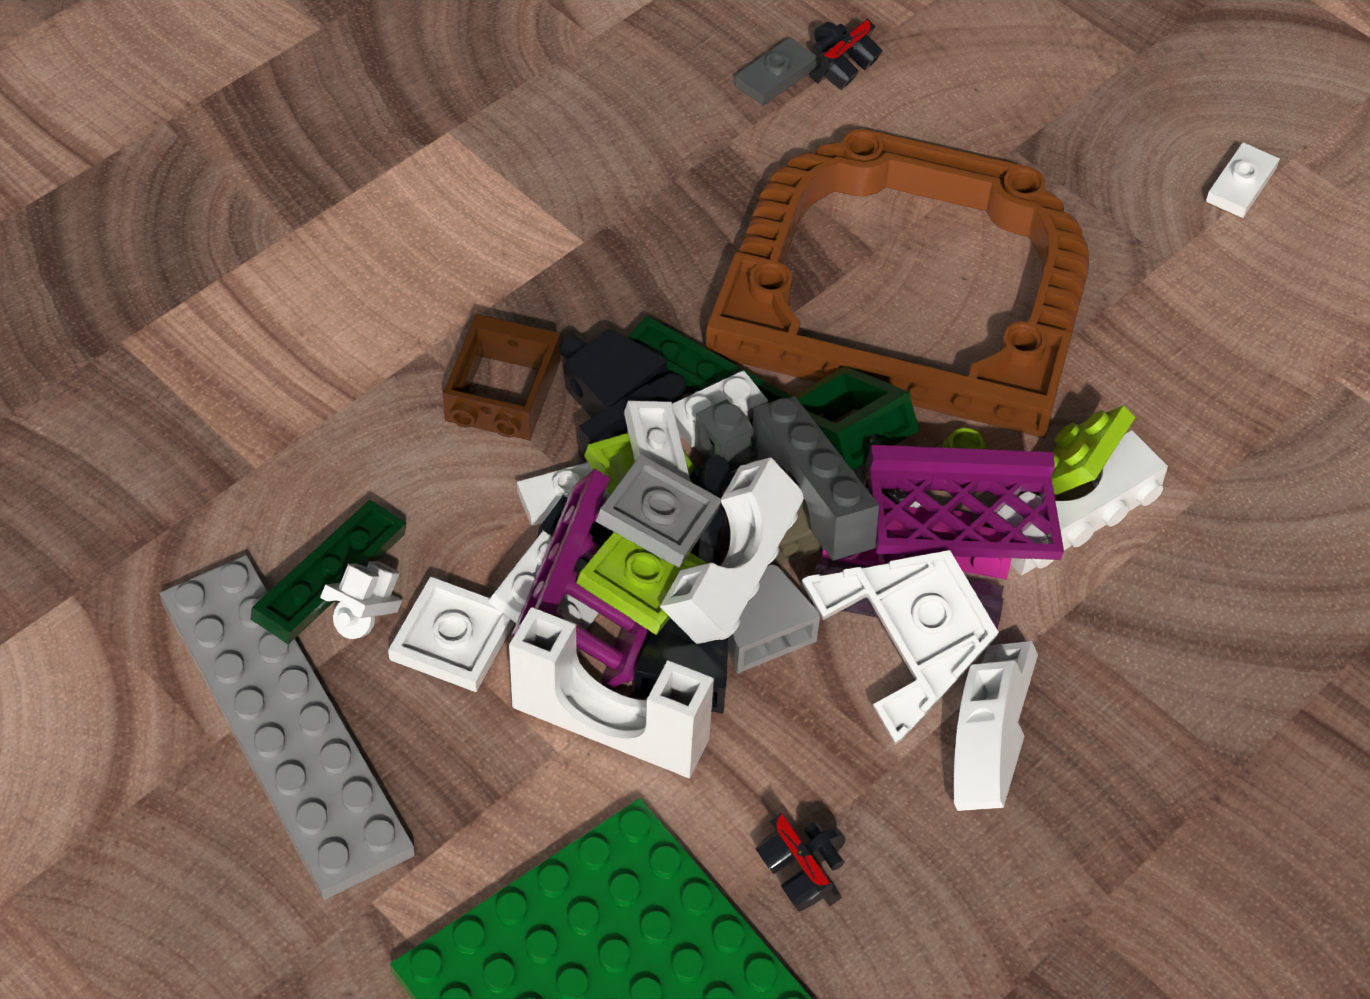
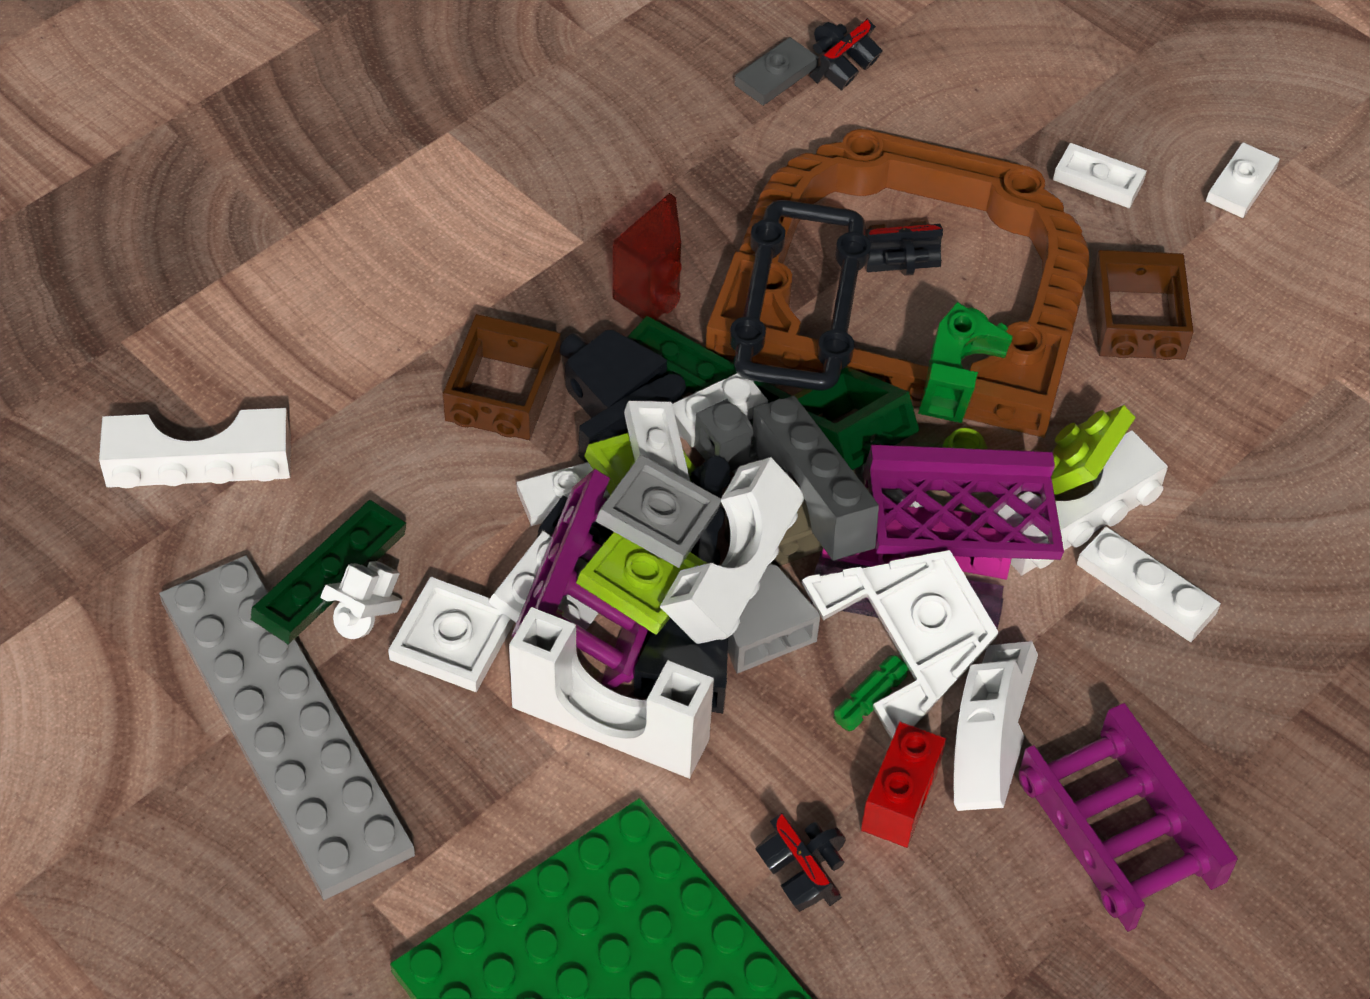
none -> white arch [99,408,291,488]
none -> clear red slope [613,193,682,320]
none -> black bar [730,200,871,391]
none -> green axle [833,655,909,731]
none -> red brick [861,722,946,848]
none -> black hips [864,221,943,276]
none -> green tile [918,302,1013,423]
none -> magenta fence [1019,703,1238,932]
none -> white plate [1053,143,1147,208]
none -> white plate [1077,527,1221,642]
none -> reddish brown window [1092,250,1194,360]

